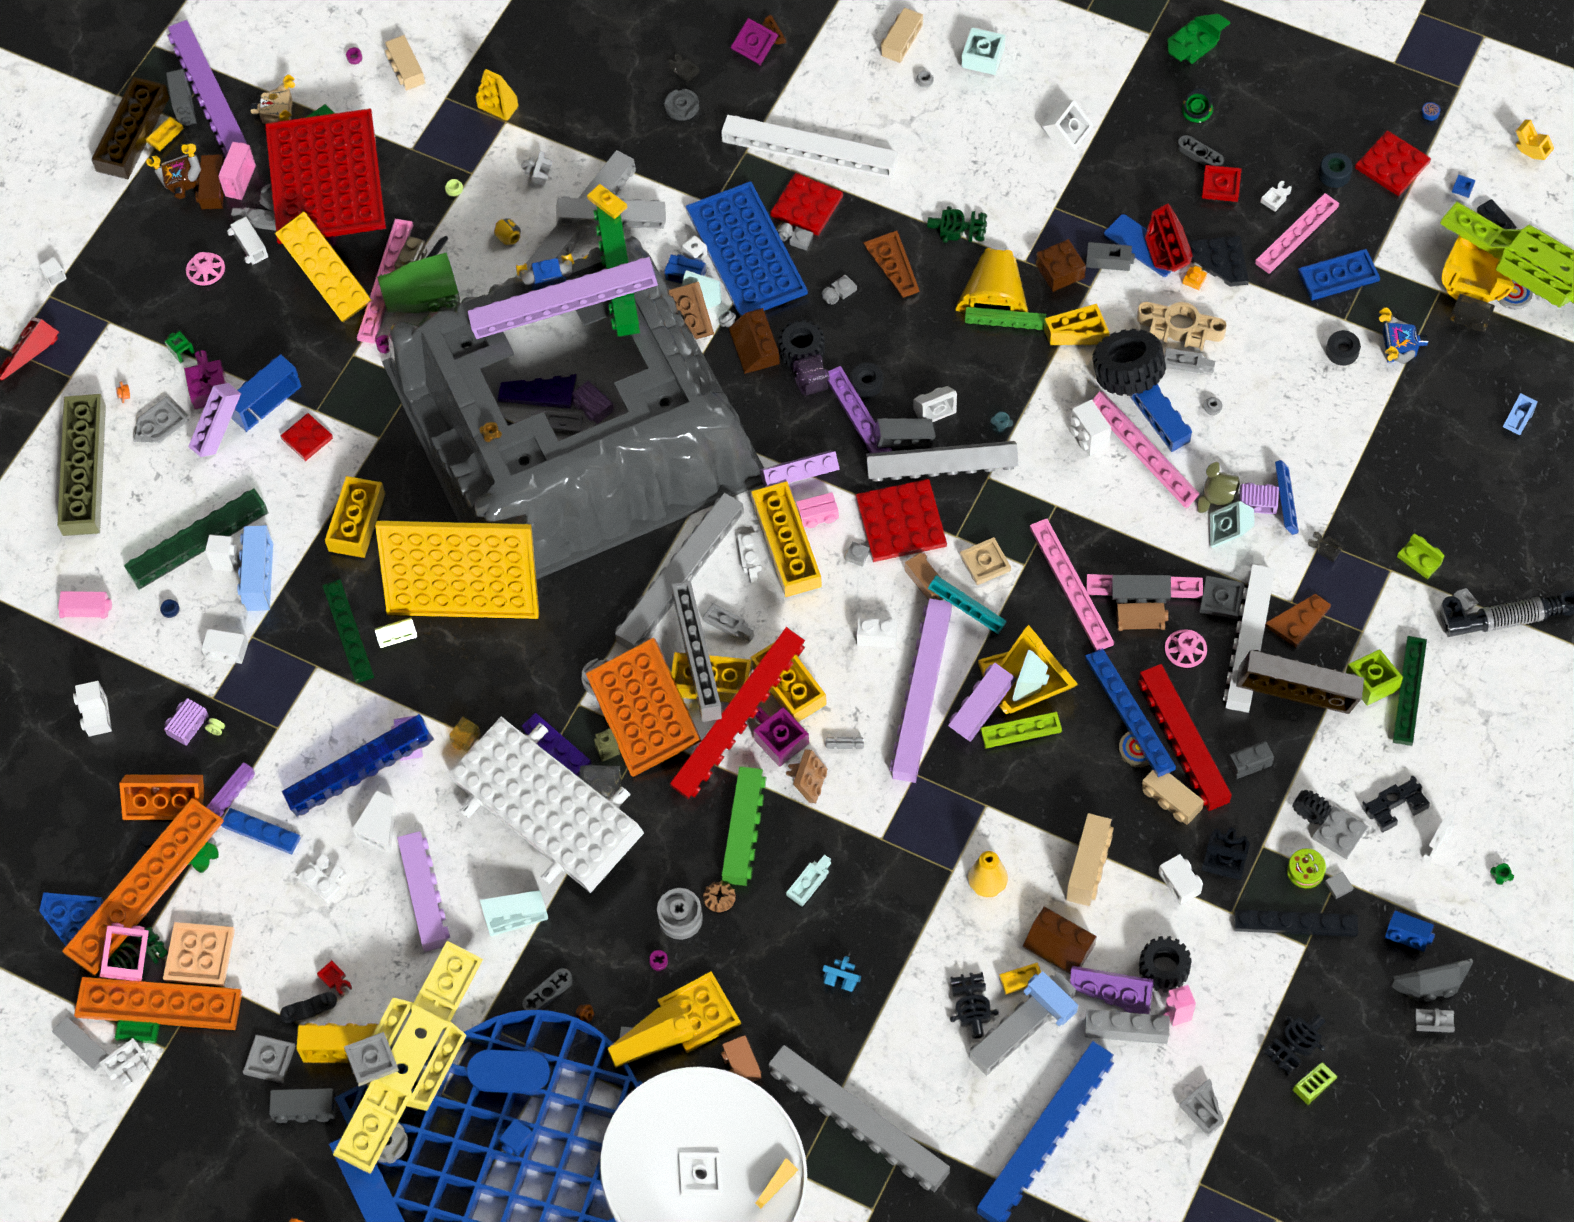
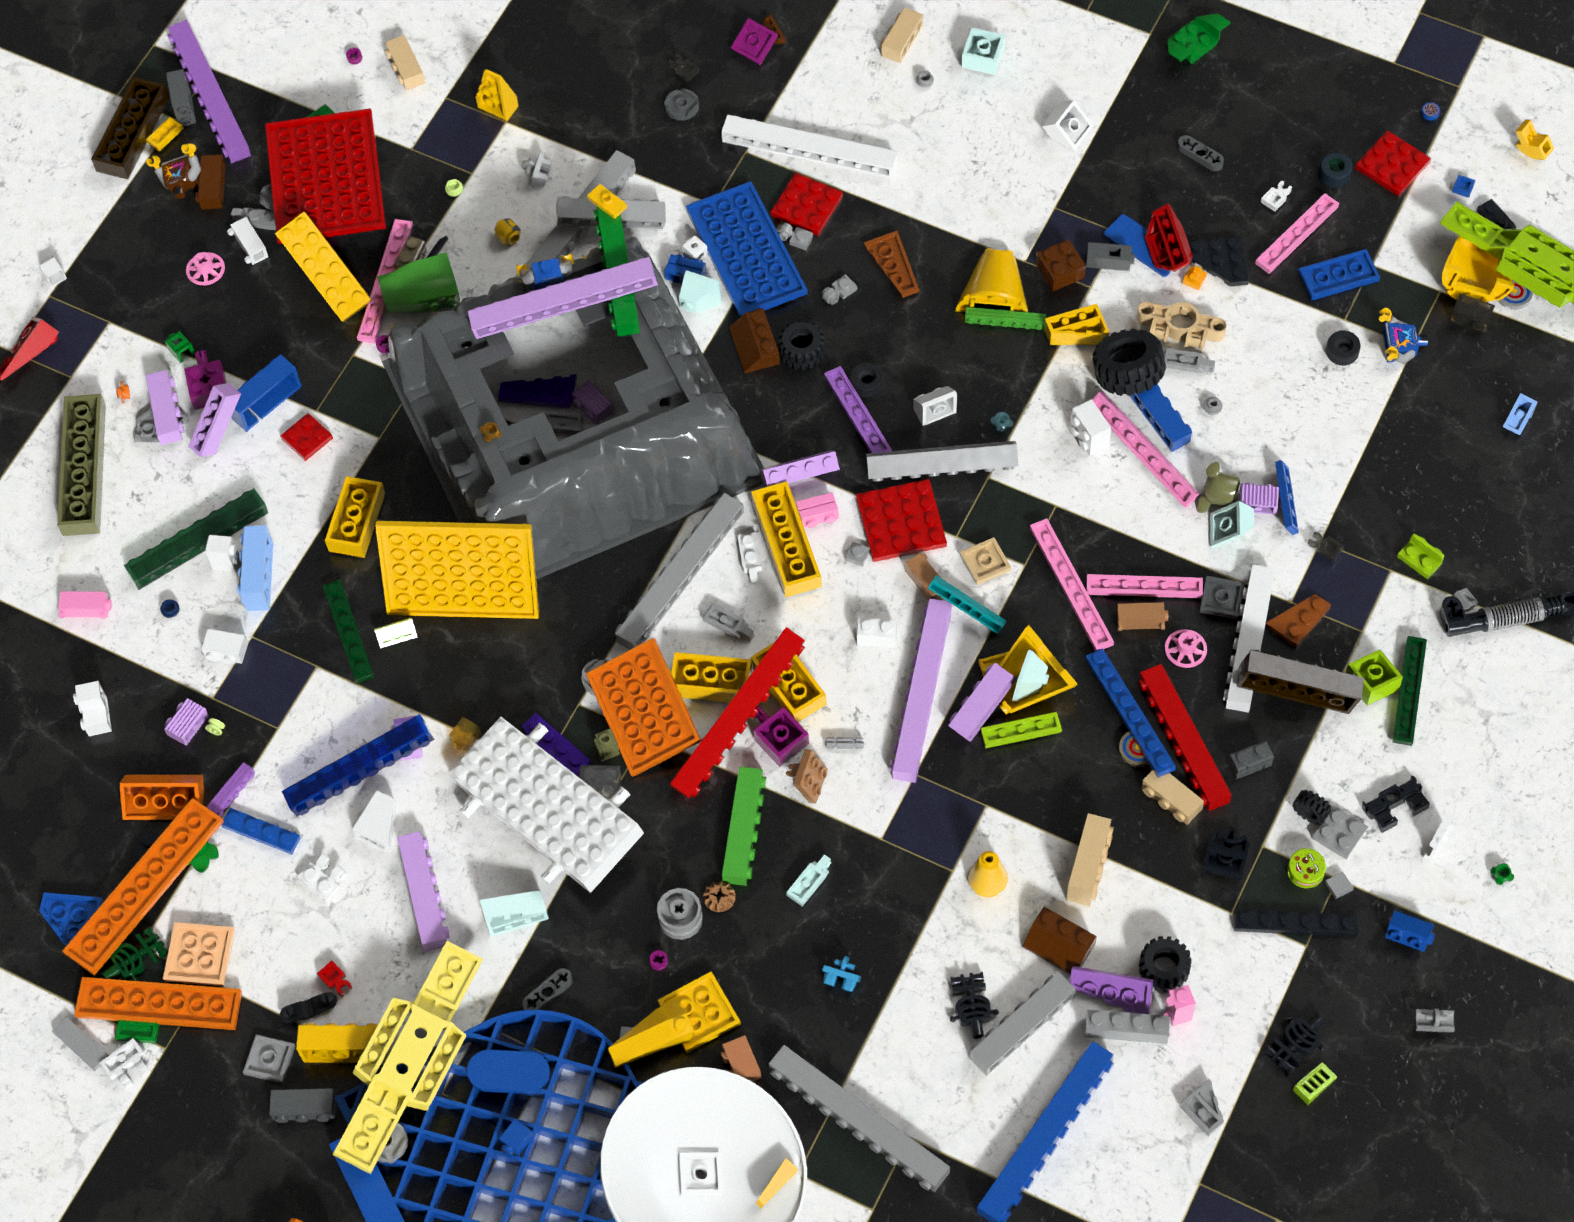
bright pink window [100,923,148,981] -> none
bright pink window [218,142,256,200] -> none
tan torso [251,75,295,124] -> none
light grey plate [344,1032,399,1086] -> none
reddish brown plate [575,1004,594,1023] -> none
medium nougat wing [669,282,714,340] -> none
light grey brick [672,581,722,722] -> none
light grey plate [718,310,736,327] -> none
clear purple brick [793,354,830,396] -> none
dark grey brick [874,418,935,448] -> none
dark green torso [927,206,987,243] -> none
yellow plate [999,962,1041,995] -> none
light blue brick [1024,971,1078,1026] -> none
dark grey brick [1112,575,1171,604] -> none
white brick [1158,854,1203,905] -> none
green piece [1182,88,1213,123] -> none
red plate [1202,165,1241,202] -> none
dark grey wedge [1390,958,1473,1002] -> none
none -> lavender brick [146,370,185,445]

